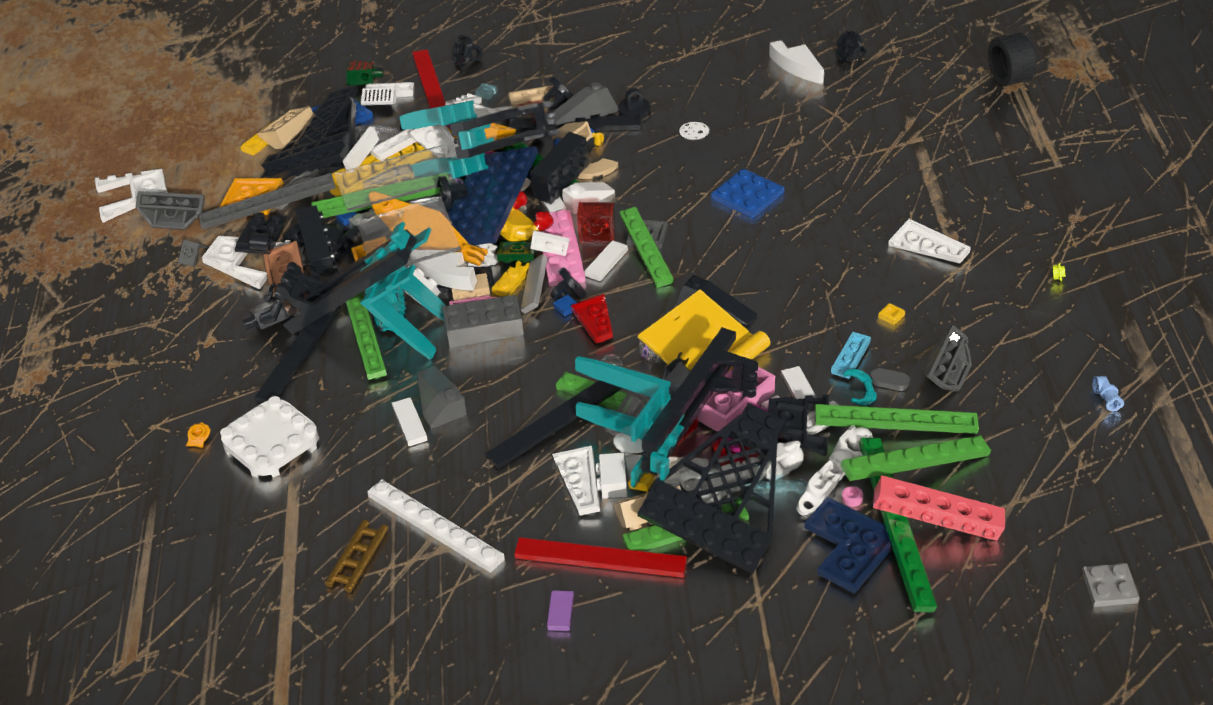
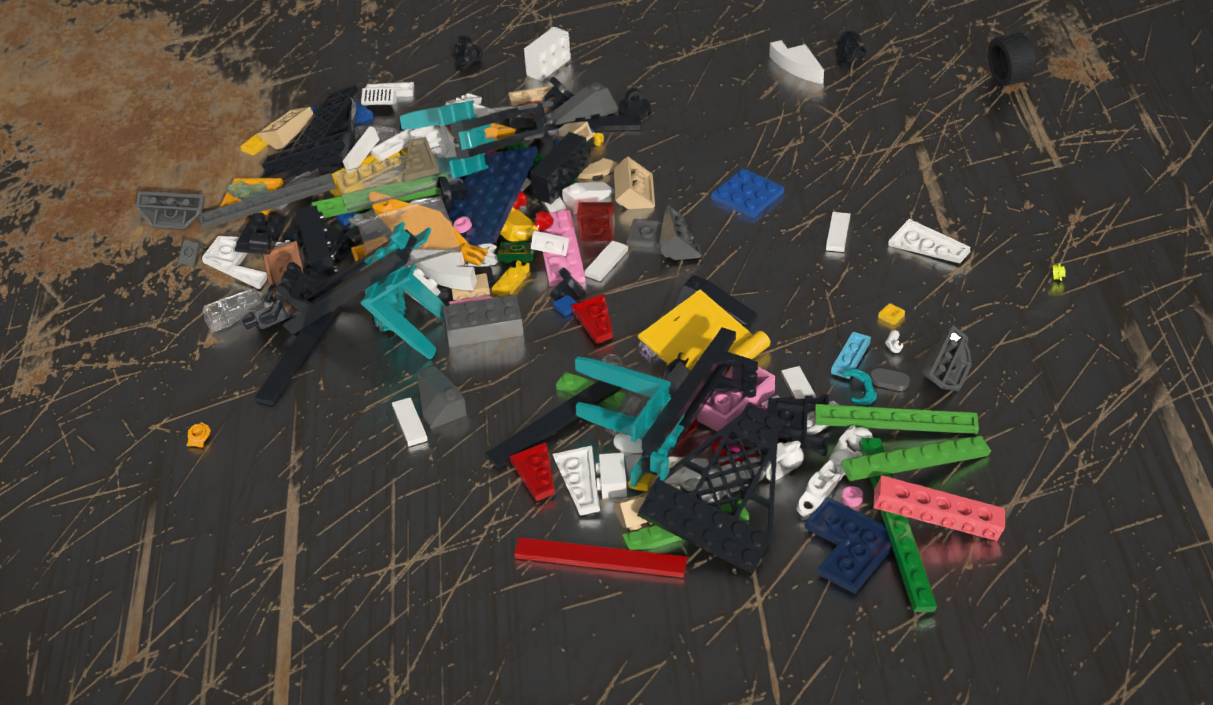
white wing [95,169,168,222] -> none
white plate [220,396,319,478] -> none
pearl gold bar [325,520,388,593] -> none
dark green torso [346,61,383,86] -> none
bright green plate [346,292,387,380] -> none
white plate [367,479,505,573] -> none
red tile [412,49,446,108] -> none
clear light blue tile [475,83,497,99] -> none
light grey tile [520,254,547,314] -> none
medium lavender tile [547,591,574,631] -> none
bright green plate [619,207,674,288] -> none
white sticker [679,122,709,140] -> none
clear light blue plate [748,479,807,497] -> none
light grey plate [1082,563,1139,607] -> none
light blue connector [1092,376,1124,411] -> none
none -> clear slope [204,288,263,333]
none -> clear light blue tile [226,181,269,200]
none -> dark tan wing [404,137,439,181]
none -> bright pink tile [453,217,472,233]
none -> red wing [510,442,555,501]
none -> white brick [524,27,570,81]
none -> tan slope [614,156,655,209]
none -> dark grey wedge [659,204,702,260]
none -> white tile [826,212,850,252]
none -> white arm [885,330,903,353]

